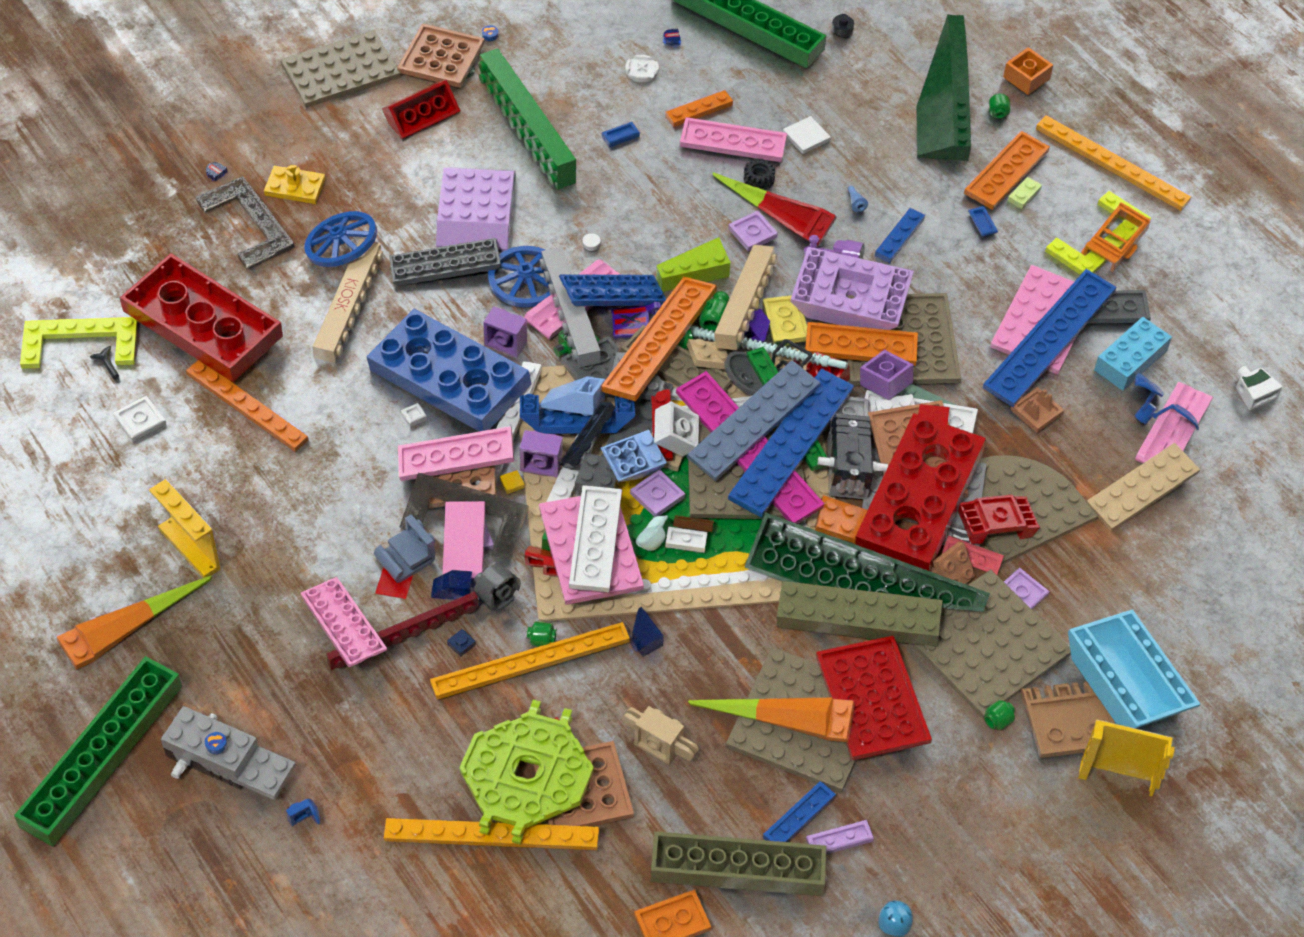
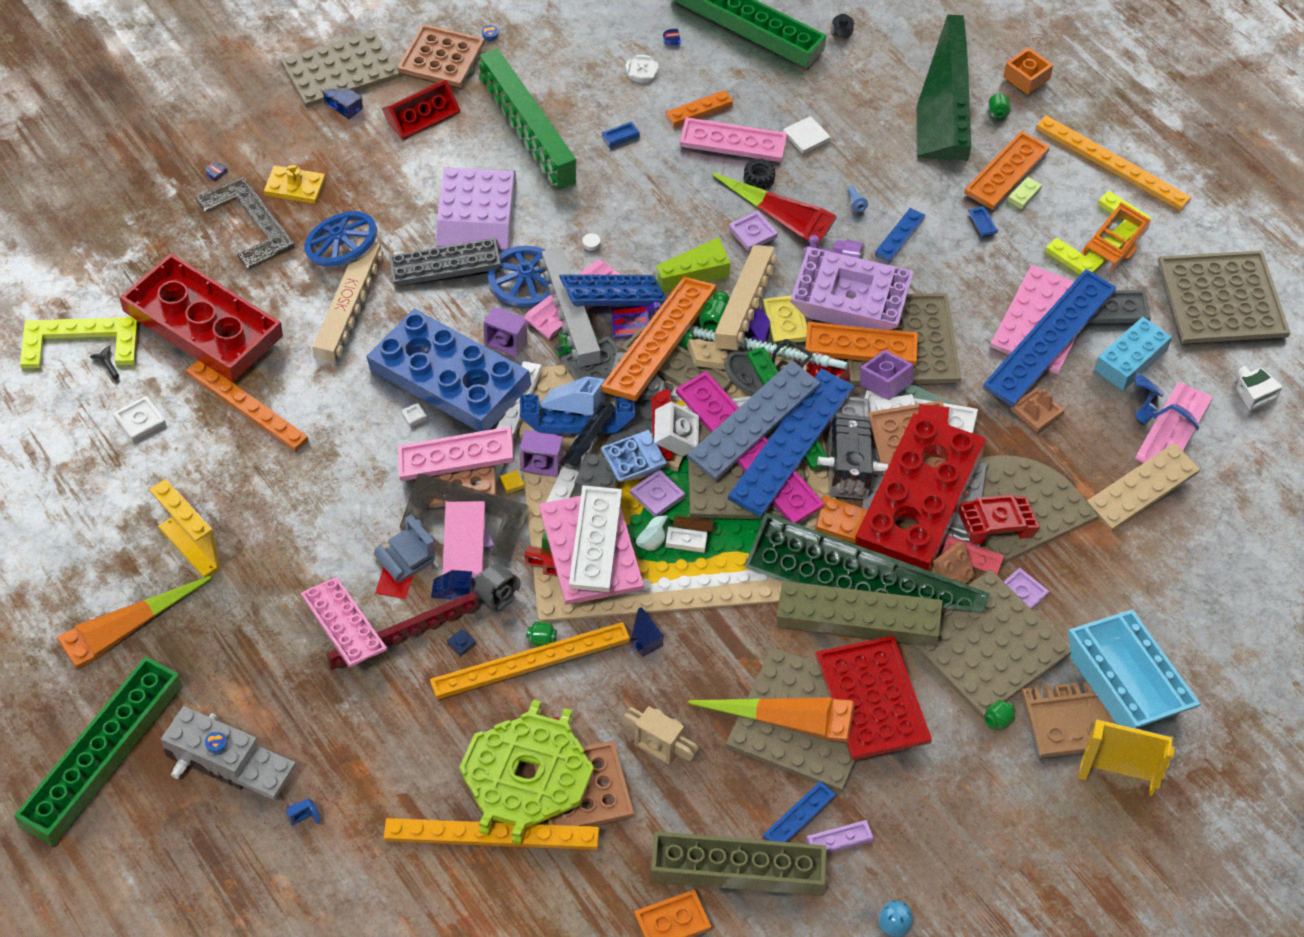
none -> clear blue slope [323,88,363,119]
none -> dark tan plate [1158,250,1291,344]

